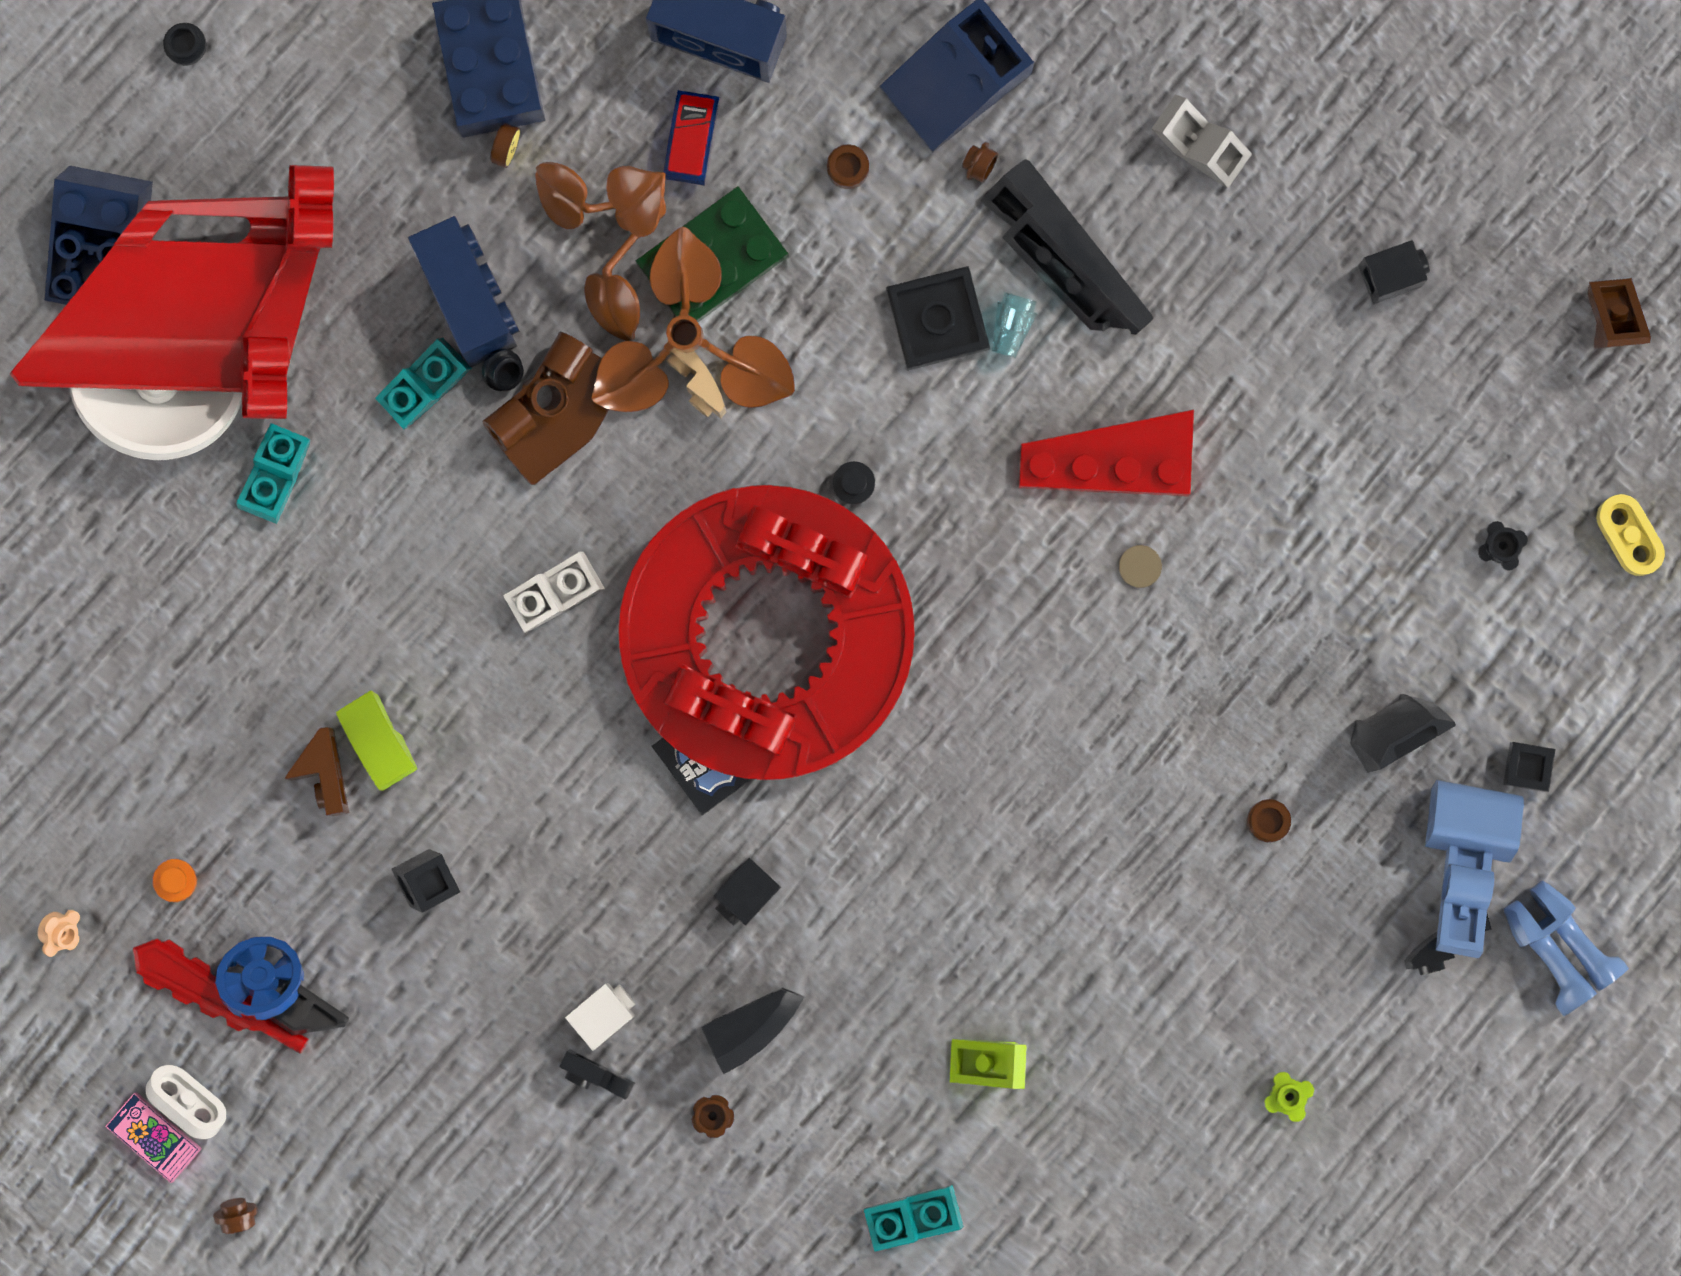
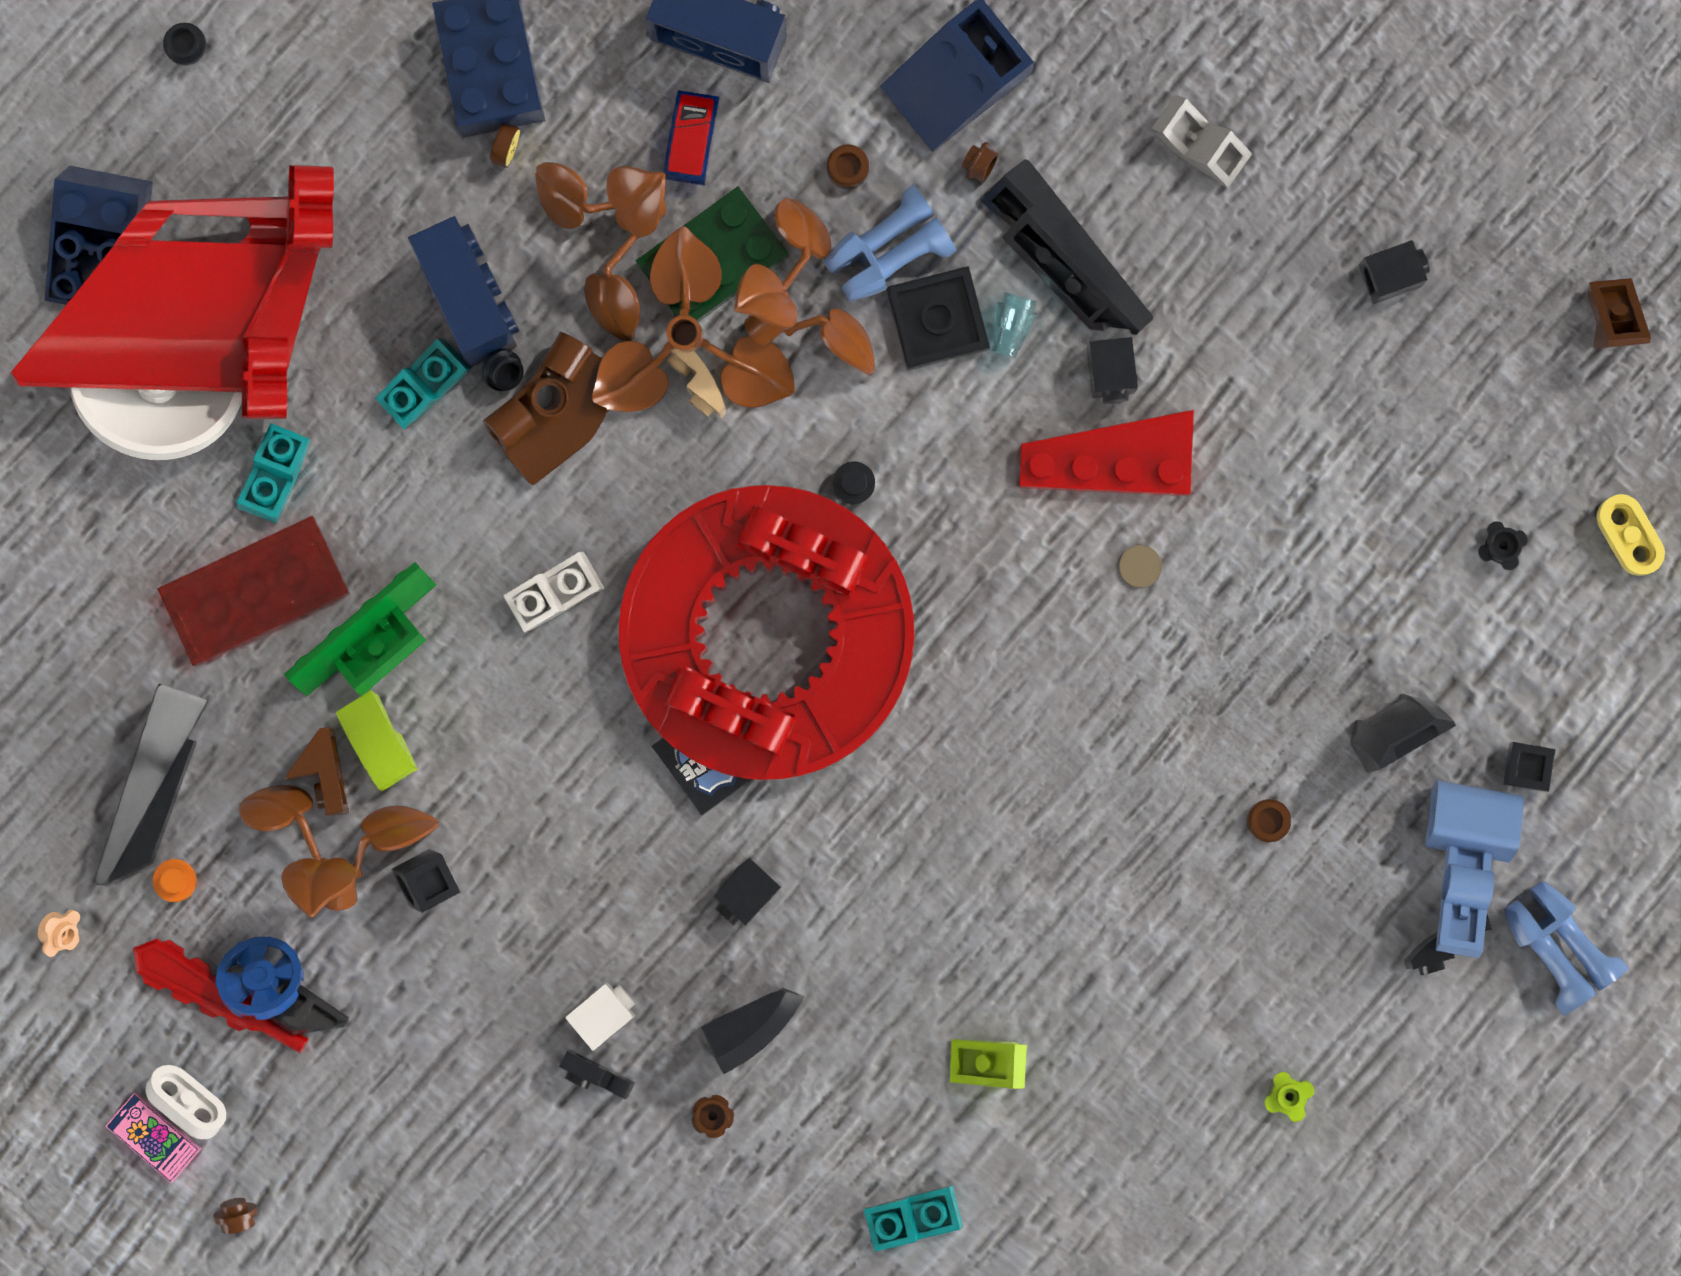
none -> wedge [94,683,208,886]
none -> clear red plate [157,515,351,667]
none -> dark orange plant [239,785,440,918]
none -> green bracket [284,562,436,697]
none -> dark orange plant [734,197,875,376]
none -> medium blue piece [823,184,957,301]
none -> black brick [1087,337,1138,404]

